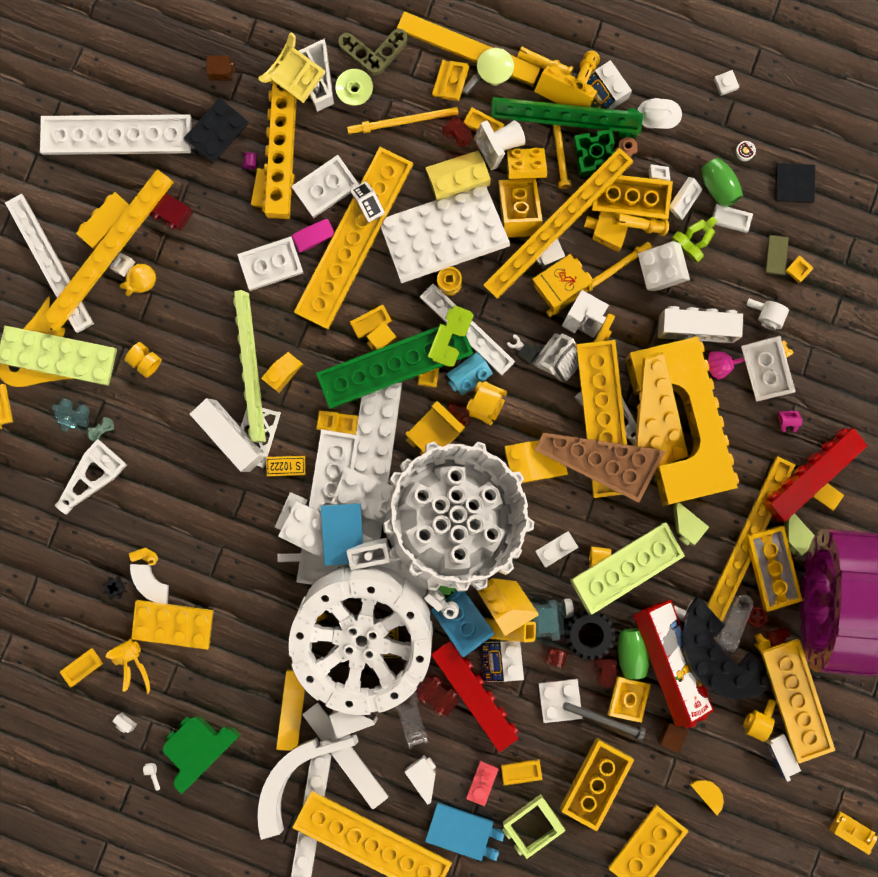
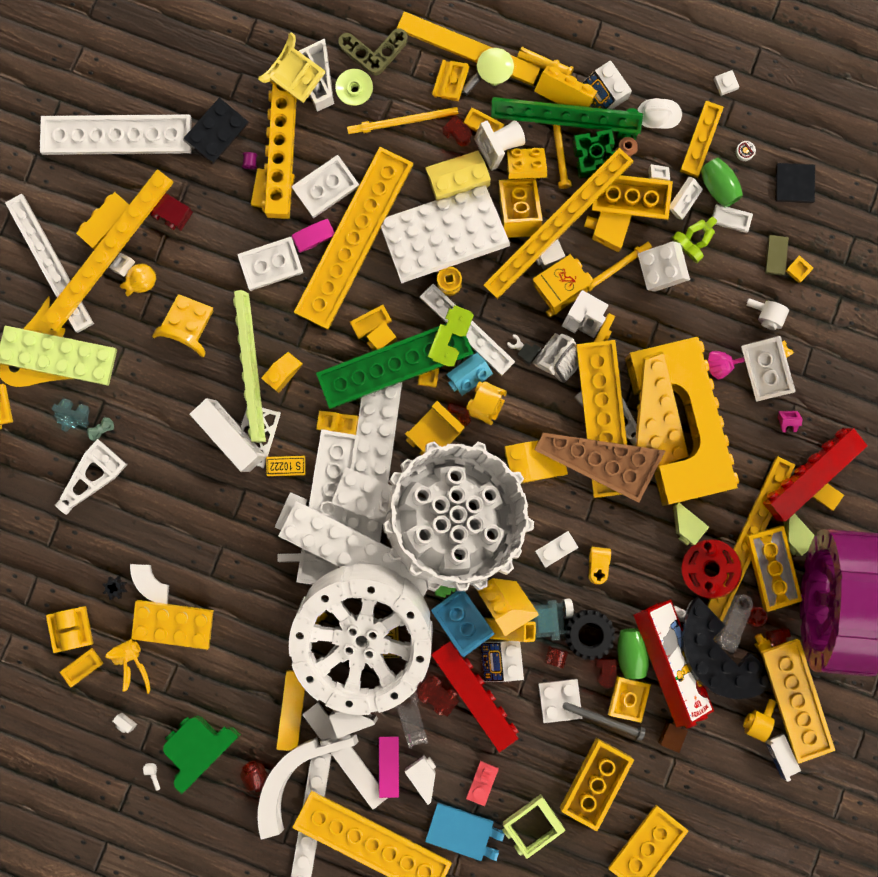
yellow wheel [125,342,162,378] -> none
yellow arm [129,548,158,566] -> none
reddish brown brick [207,55,235,81] -> none
dark azure tile [321,503,363,566] -> none
white slope [346,538,391,570] -> none
slope [350,181,385,223] -> none
white plate [424,589,459,619] -> none
yellow tile [501,759,542,785] -> none
yellowish green plate [570,522,685,615] -> none
yellow pin [573,51,600,92] -> none
yellow pin [613,213,669,236] -> none
white brick [658,306,743,343] -> none
yellow tile [690,780,724,815] -> none
yellow hinge [829,811,878,855] -> none
none -> yellow plate [46,606,93,653]
none -> yellow piece [152,294,213,357]
none -> clear red head [240,761,268,792]
none -> dark pink tile [379,737,399,798]
none -> yellow plate [680,101,724,178]
none -> red piece [682,539,742,599]

